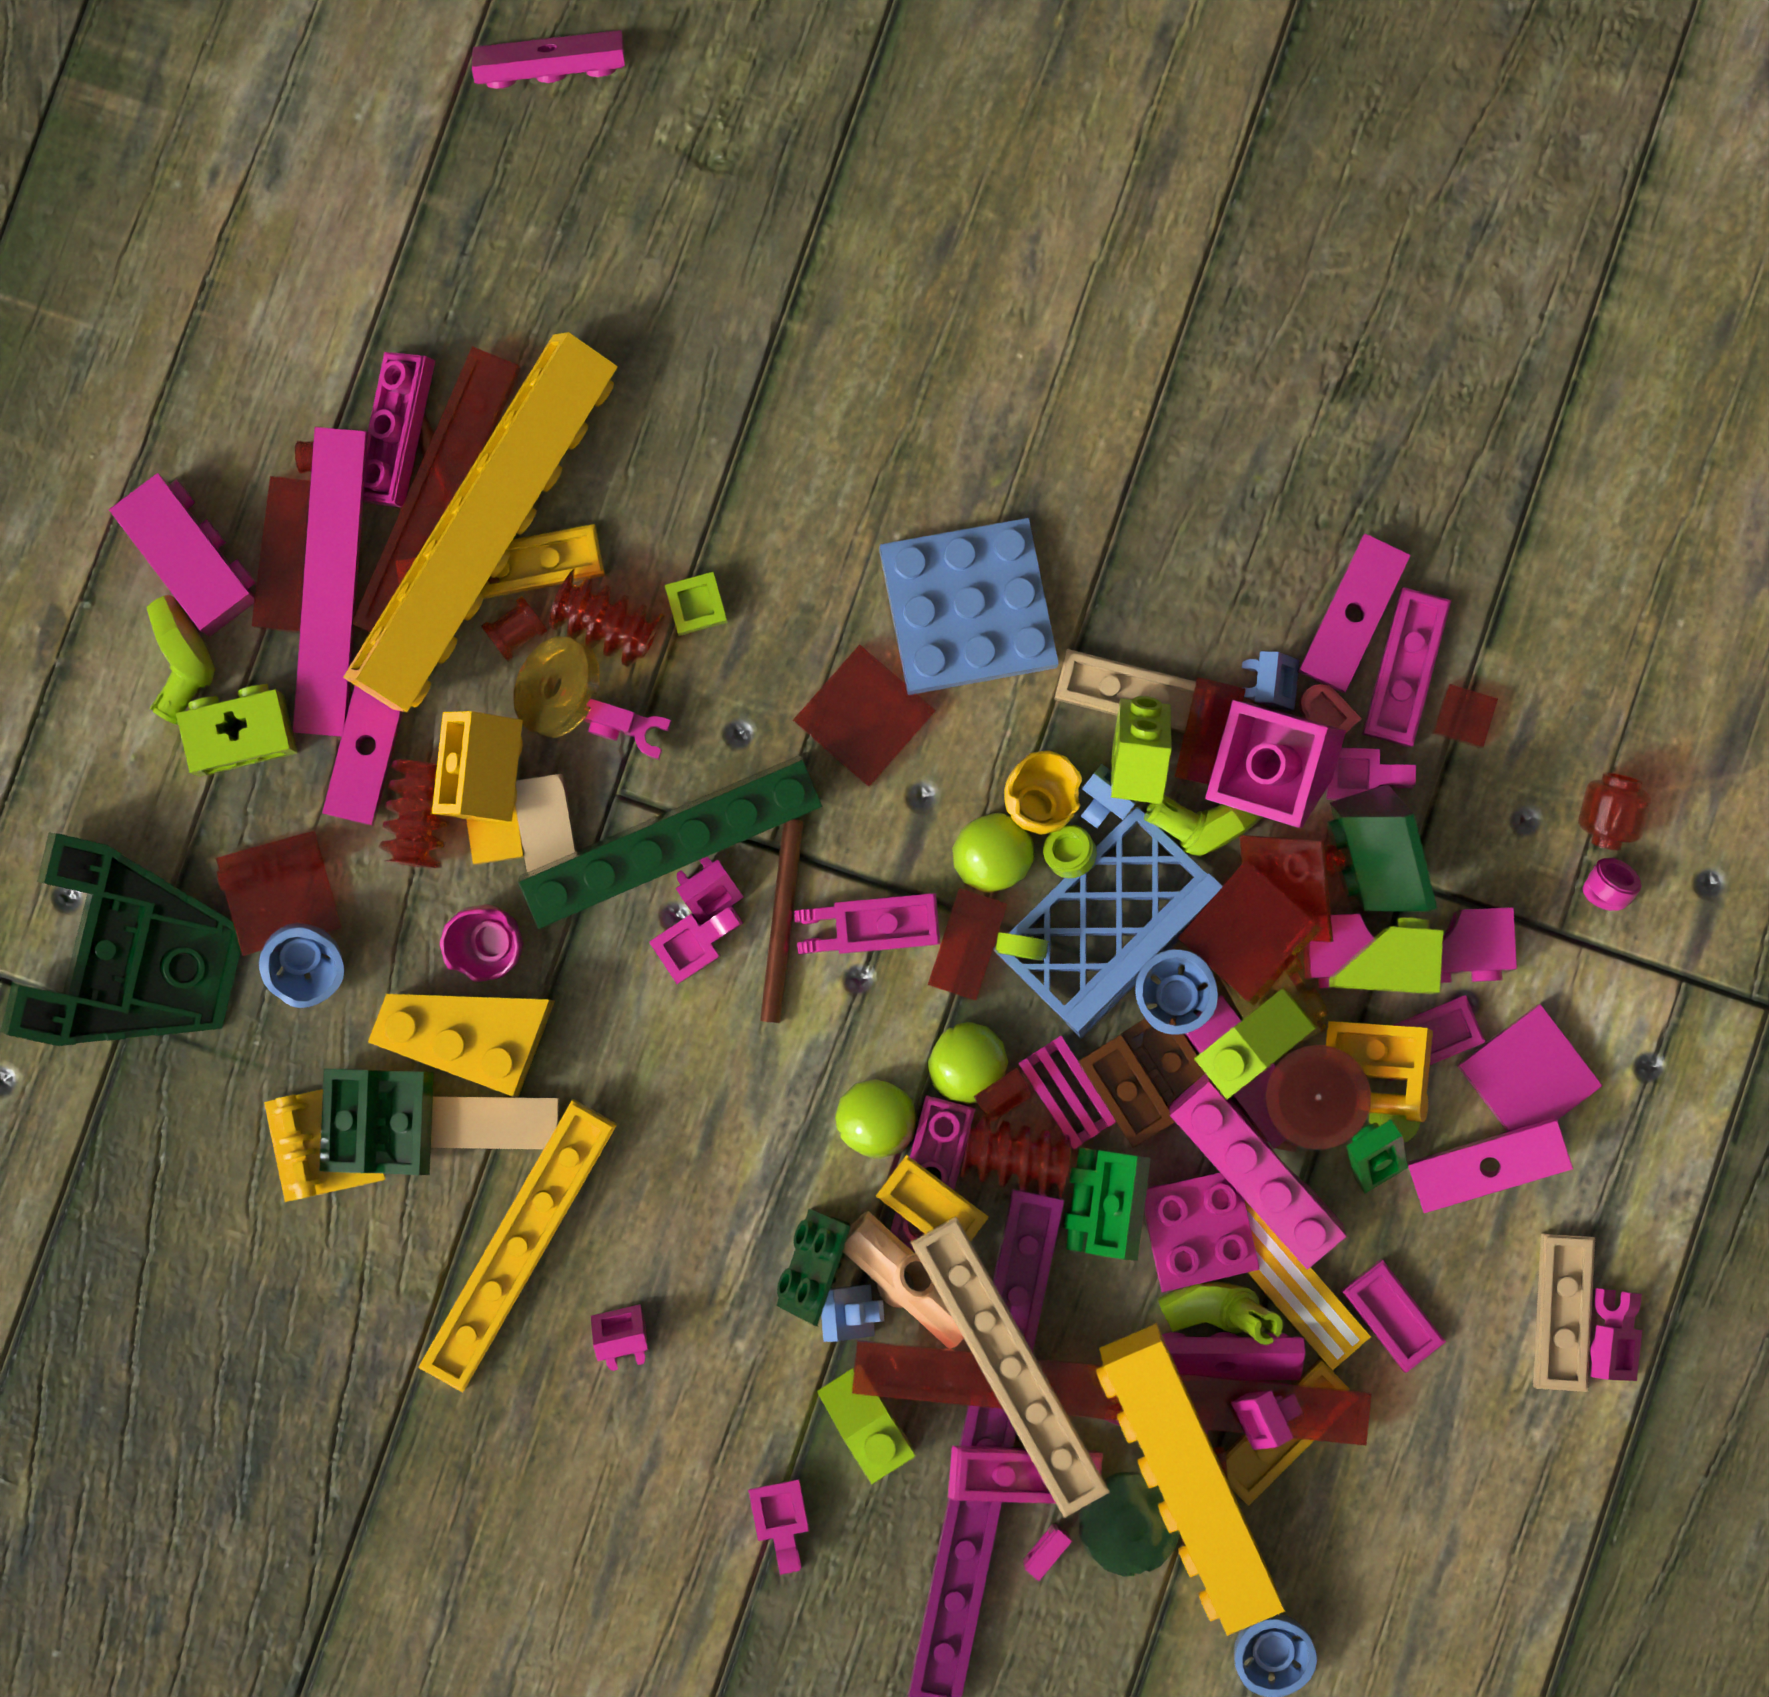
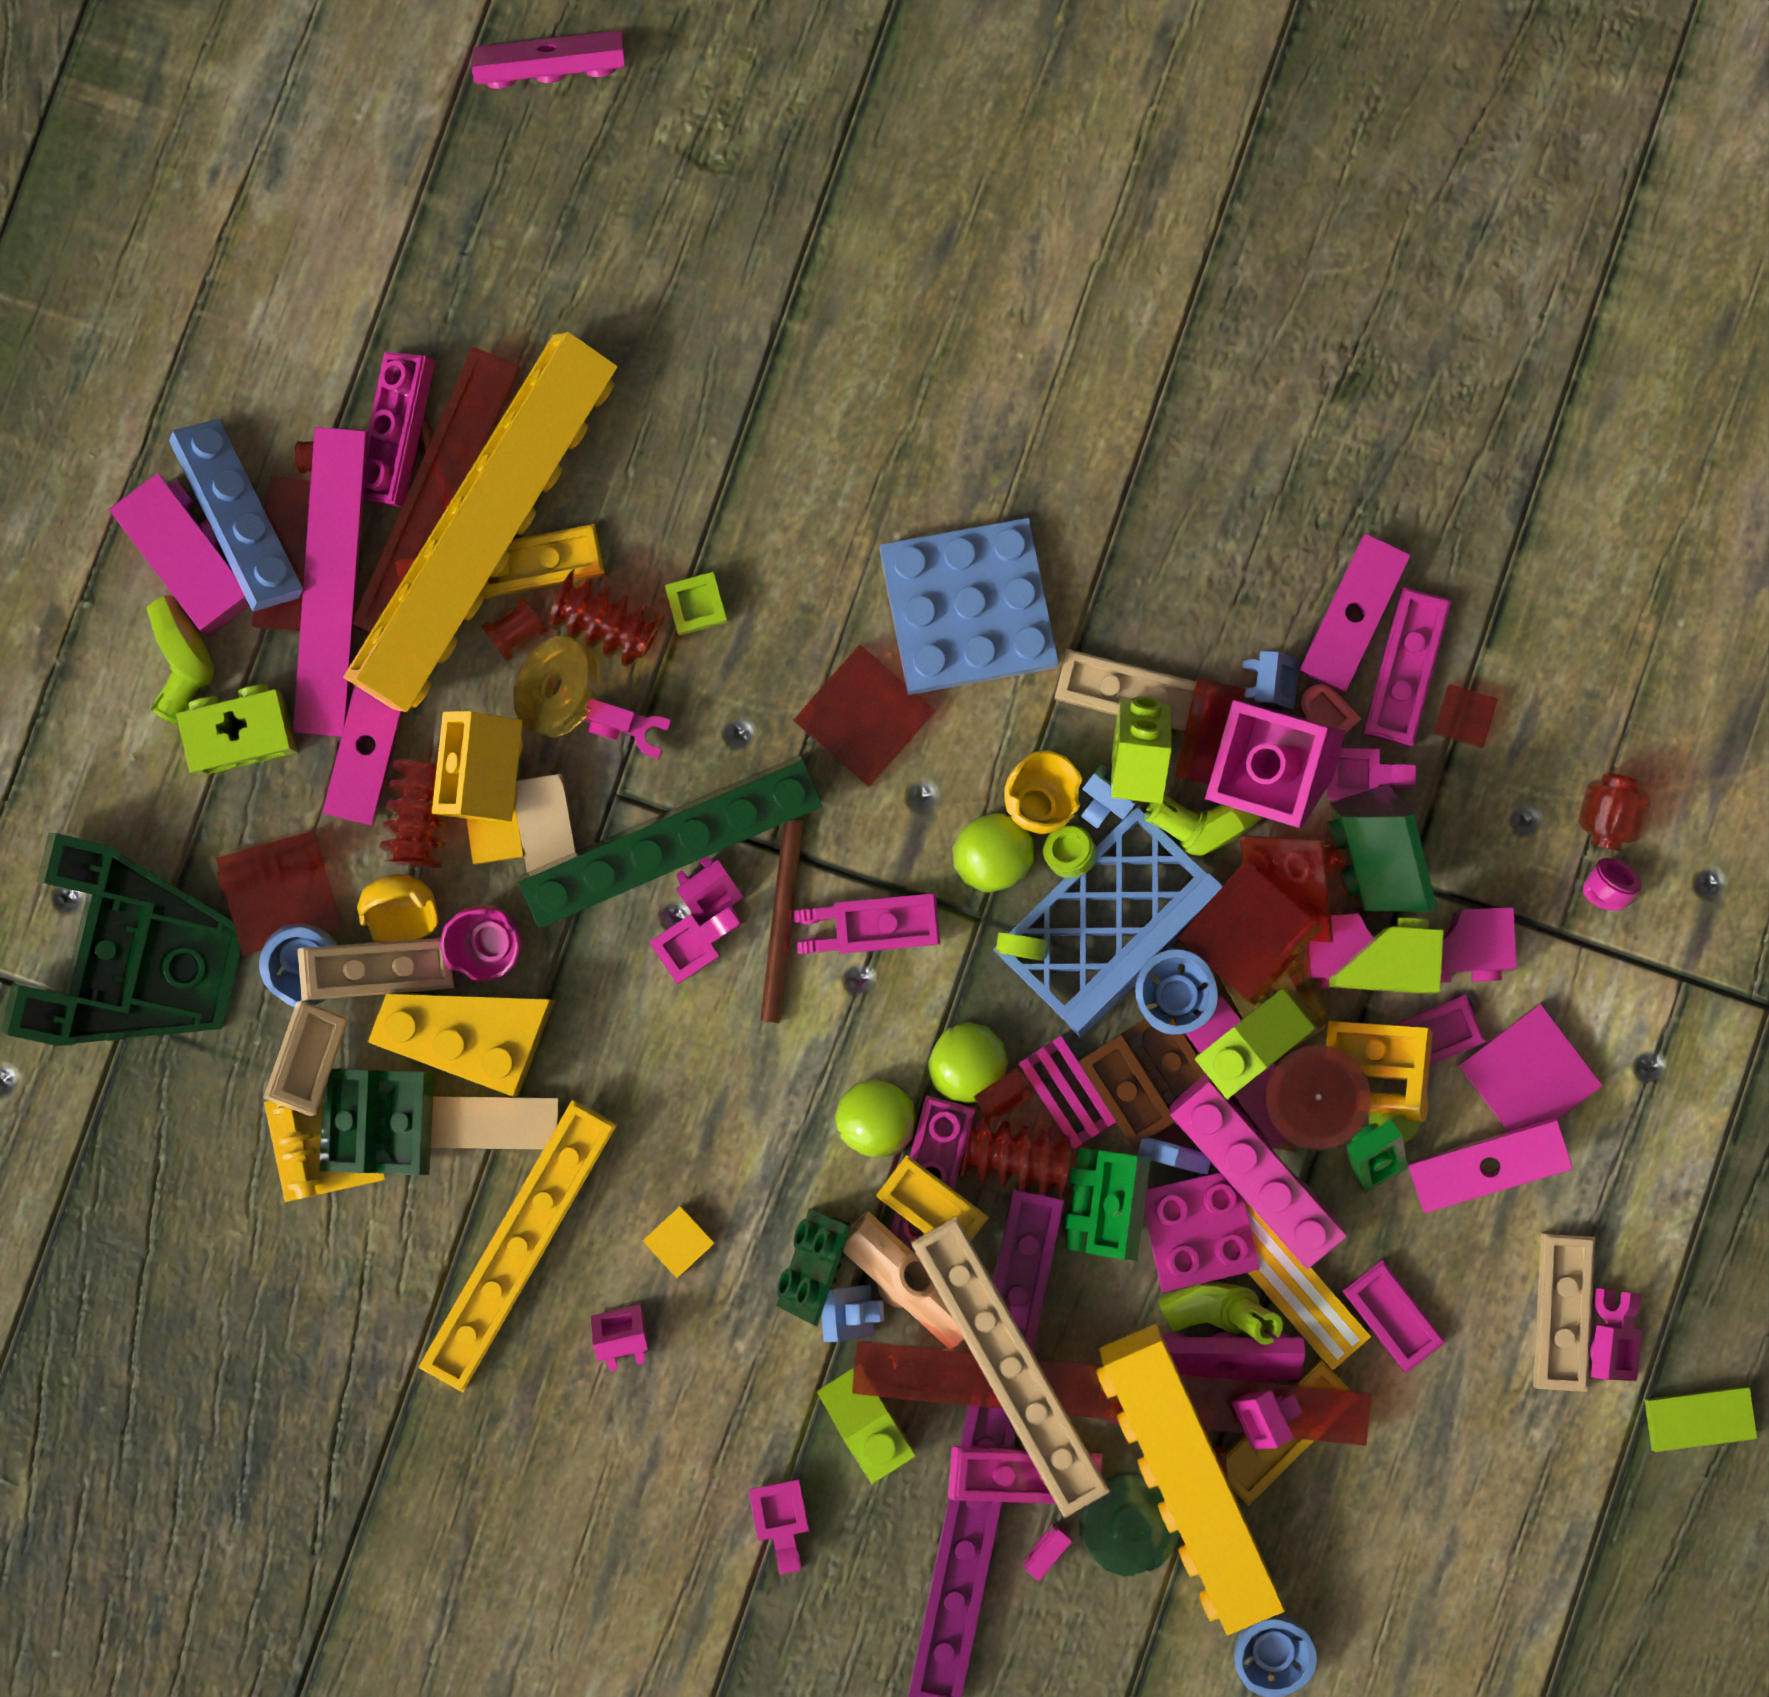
clear red tile [928,888,1007,1001] -> none
none -> medium blue plate [169,419,303,612]
none -> tan tile [263,1000,348,1116]
none -> tan tile [297,938,454,1001]
none -> yellow hair [357,874,438,942]
none -> yellow tile [643,1205,715,1278]
none -> medium blue tile [1137,1137,1211,1175]
none -> lime tile [1644,1386,1757,1452]

